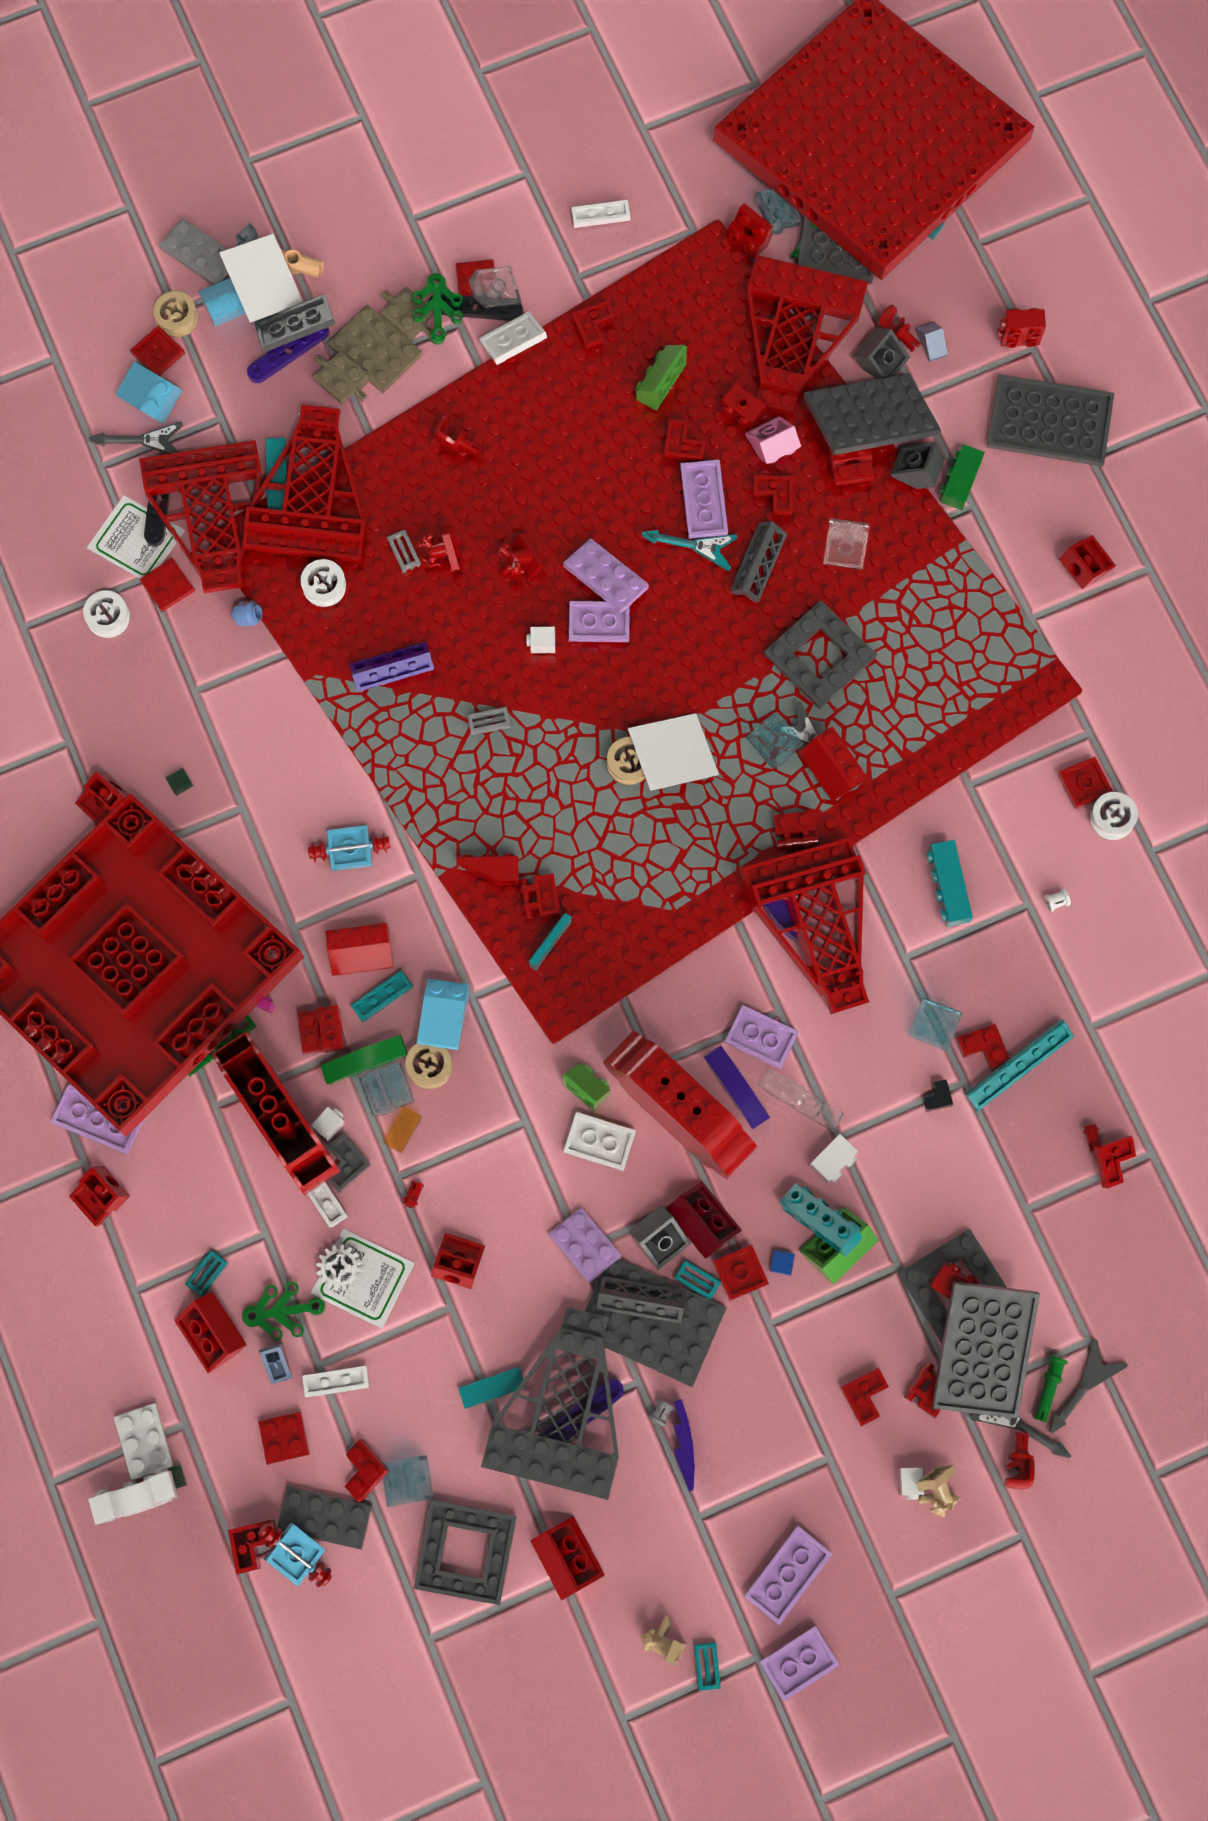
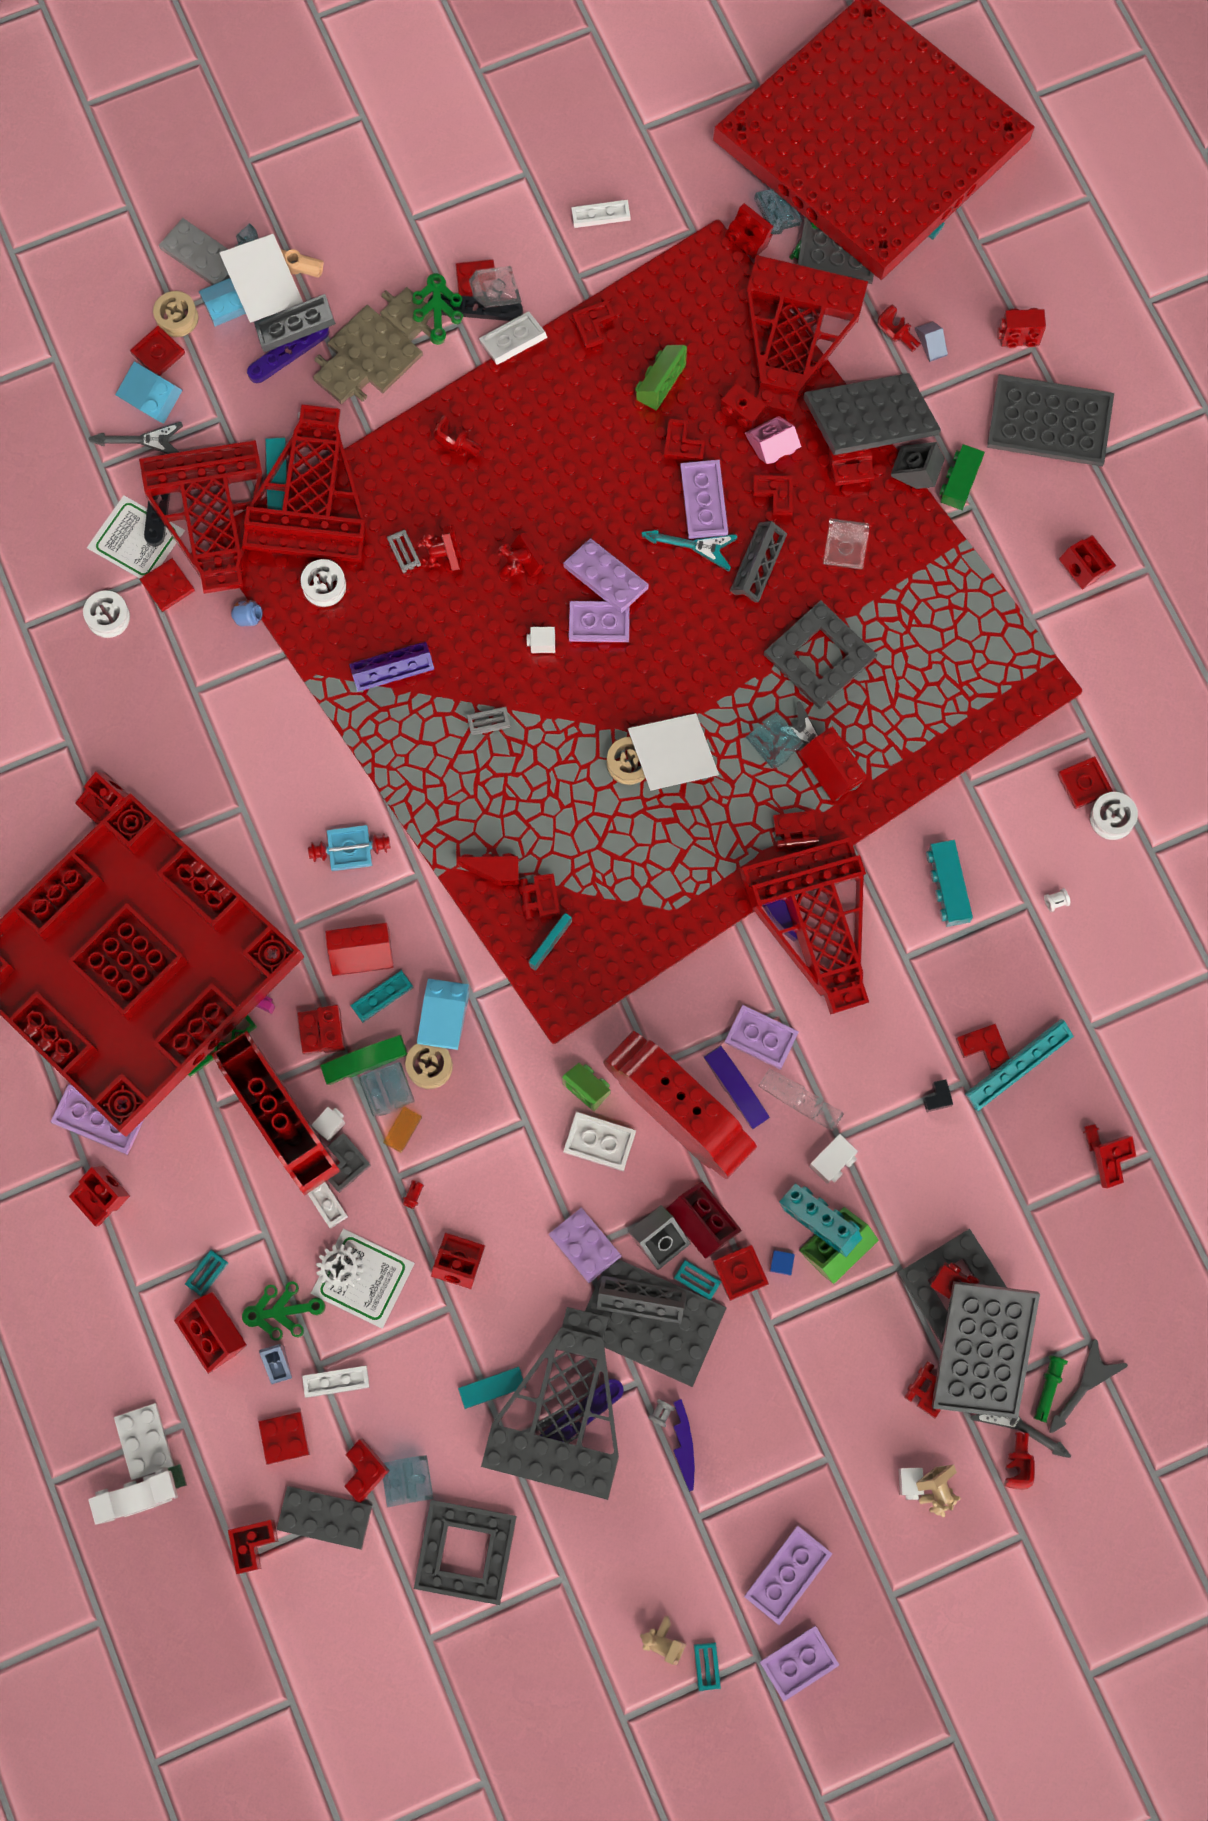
clear green tile [165,768,193,796] -> none
medium azure plate [258,1522,332,1587] -> none
red slope [530,1516,605,1600] -> none
red plate [840,1368,889,1427] -> none
dark grey slope [854,328,910,379] -> none
clear light blue brick [908,997,963,1051] -> none

